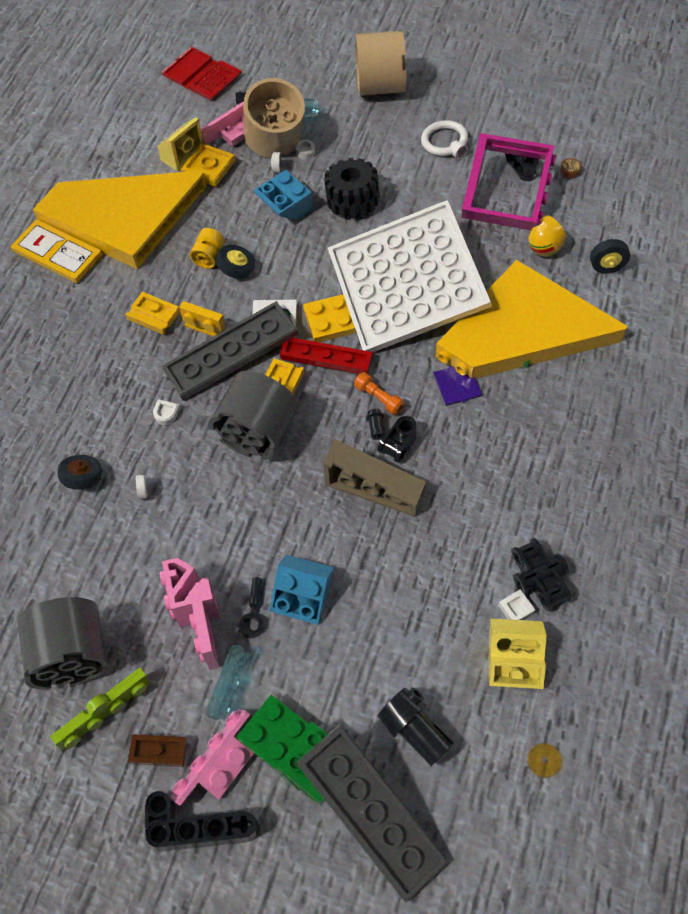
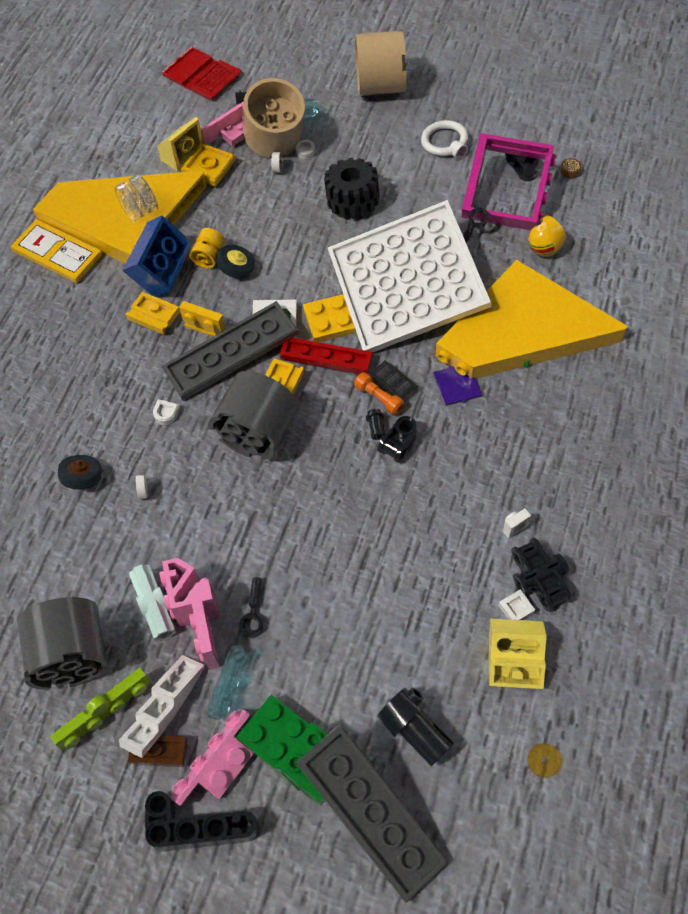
dark azure slope [254,170,313,220] -> none
dark azure slope [270,555,335,625] -> none
dark tan wedge [323,439,426,517] -> none
black wheel [590,239,630,274] -> none
none -> clear wheel [114,174,158,222]
none -> white slope [119,655,204,758]
none -> blue brick [122,215,193,297]
none -> light aqua piece [129,564,176,641]
none -> tile [369,360,418,402]
none -> black piece [463,207,488,243]
none -> white plate [503,509,531,539]

